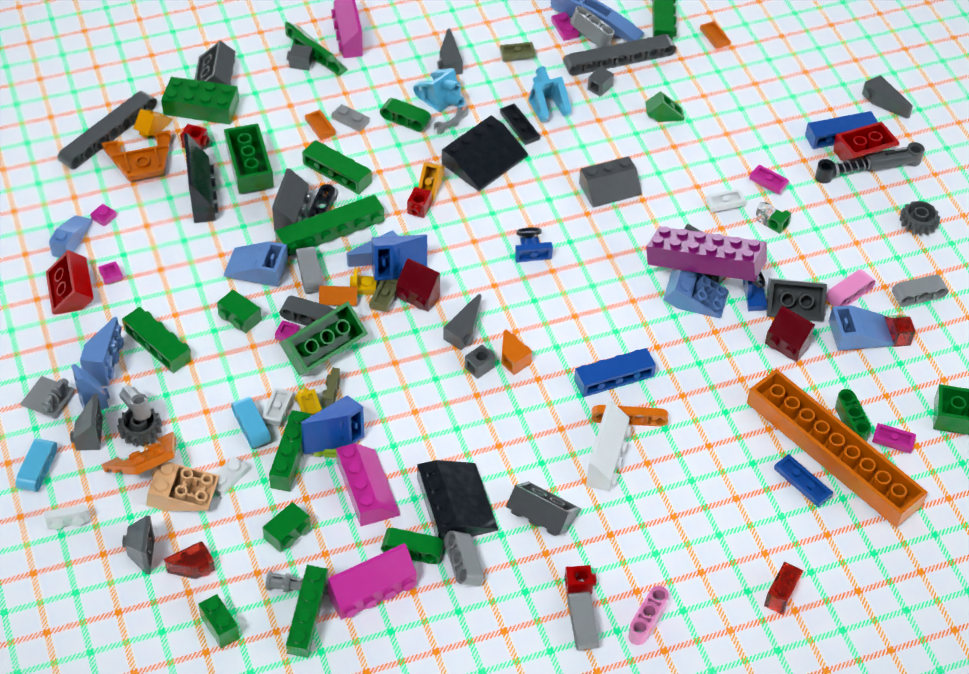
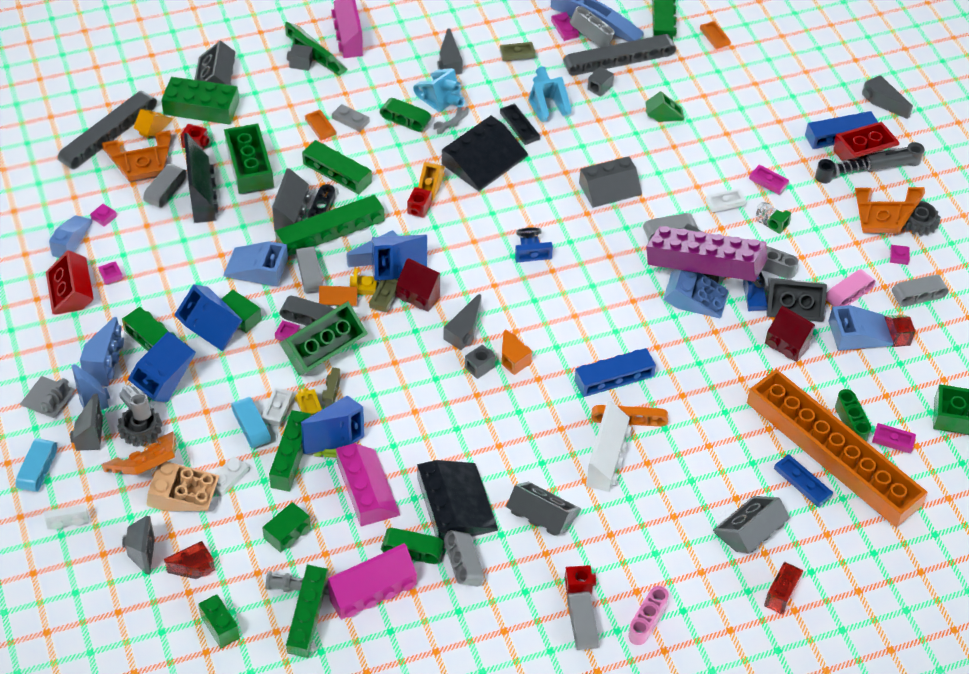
none -> blue slope [127,331,196,402]
none -> light grey beam [143,164,187,208]
none -> blue slope [174,284,243,351]
none -> light grey beam [643,213,698,241]
none -> slope [713,496,790,554]
none -> light grey beam [762,246,799,279]
none -> orange wing [855,187,926,233]
none -> dark pink plate [890,244,910,265]

